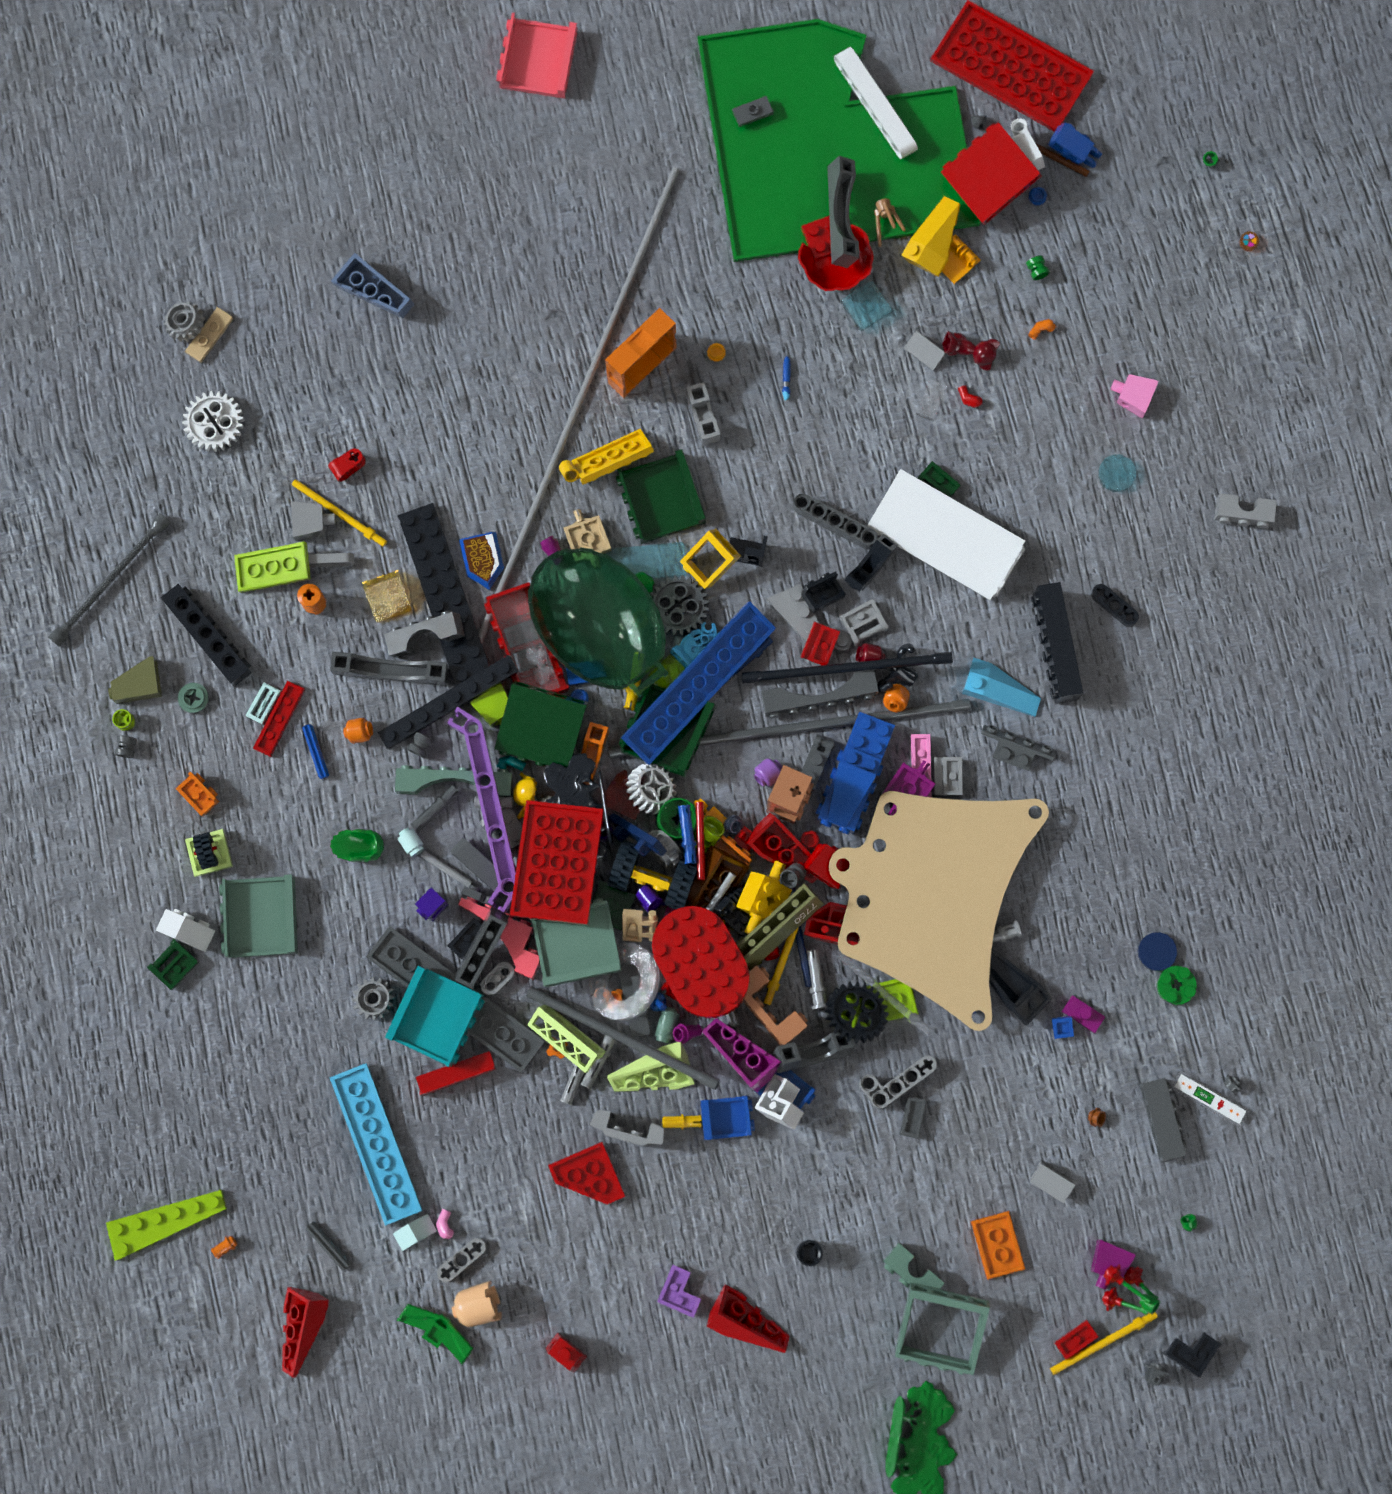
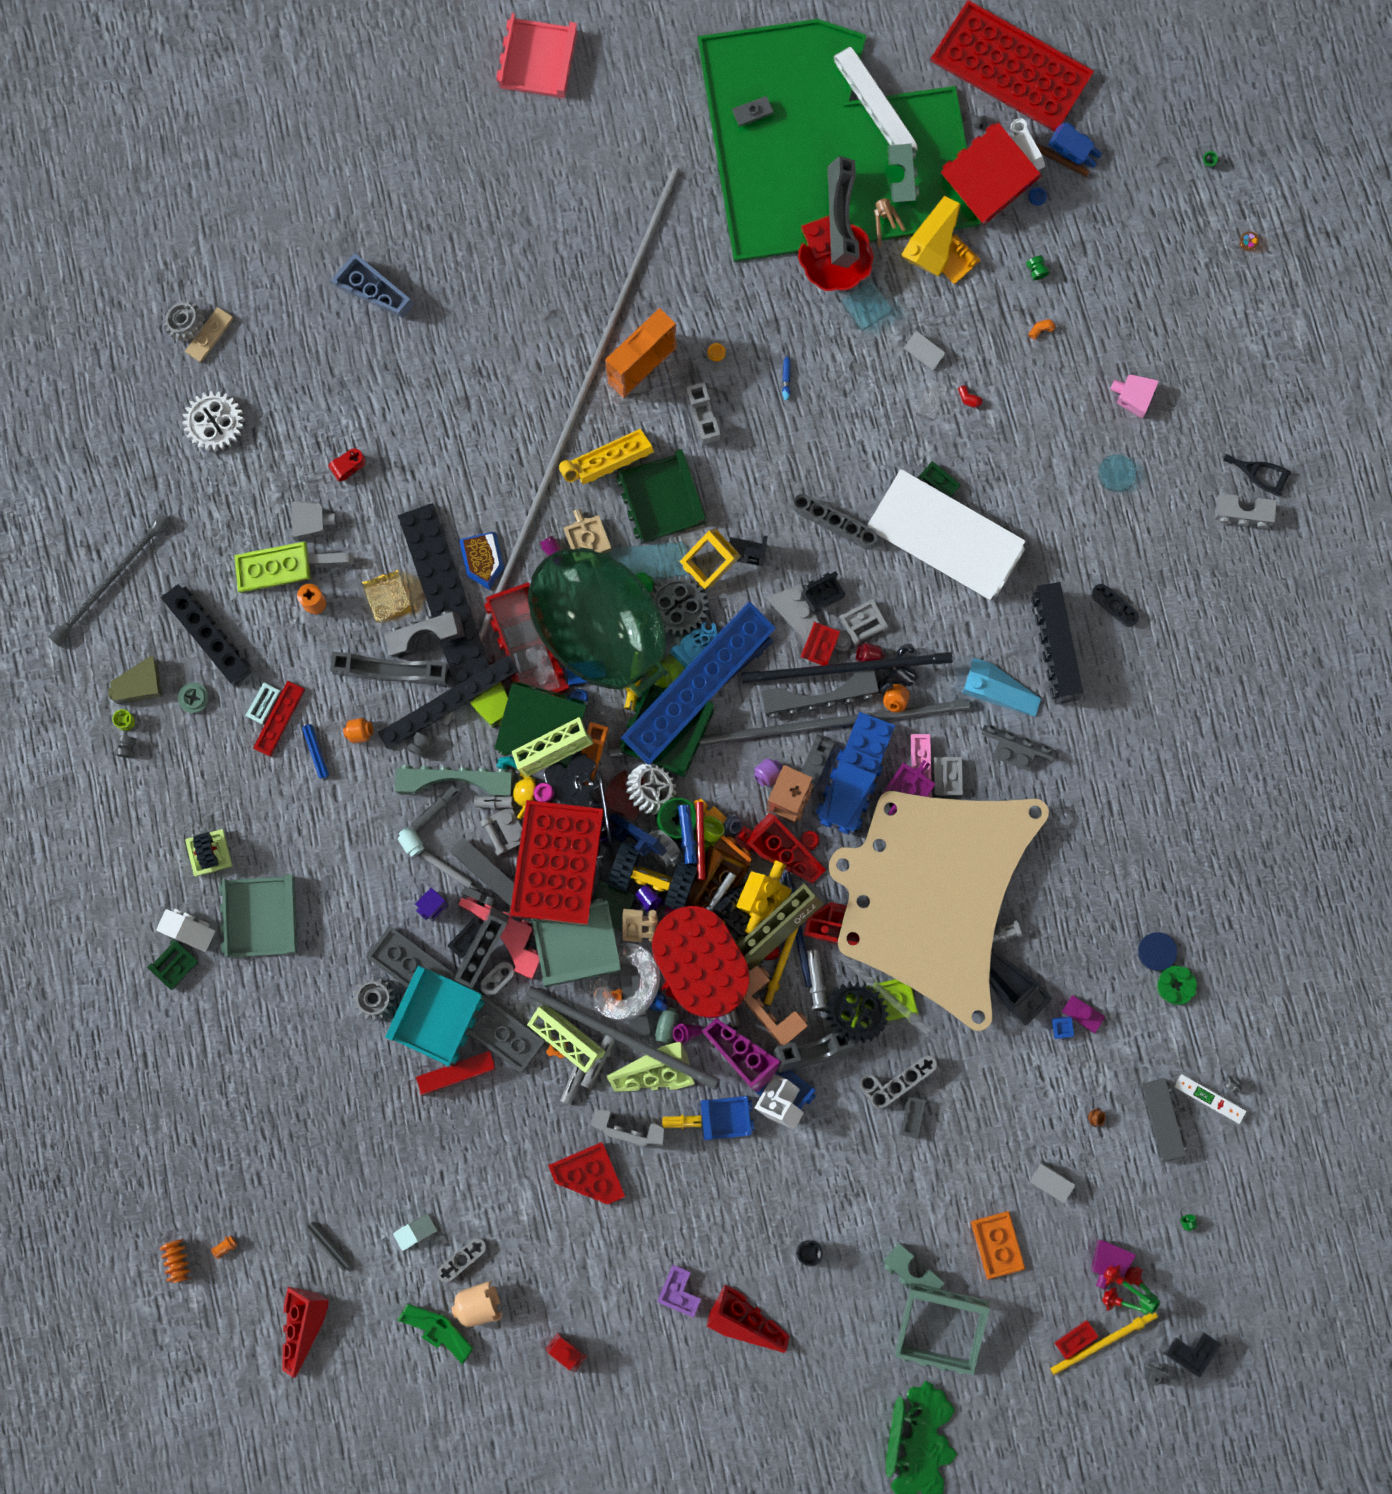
lime wing [106,1190,227,1261] -> none
orange bracket [176,771,220,817] -> none
yellow bar [292,479,387,547] -> none
green hair [330,829,384,862] -> none
medium azure plate [330,1063,423,1226] -> none
bright pink arm [436,1209,454,1239] -> none
medium lavender piece [447,707,516,914] -> none
dark grey wheel [780,863,806,888] -> none
red torso [803,843,850,889] -> none
black arch [844,534,898,592] -> none
dark red animal [942,331,1000,371] -> none
none -> orange piece [160,1239,192,1283]
none -> yellowish green fence [512,717,593,778]
none -> dark pink tile [534,783,554,803]
none -> sand green arch [888,143,919,203]
none -> black piece [1223,454,1291,497]

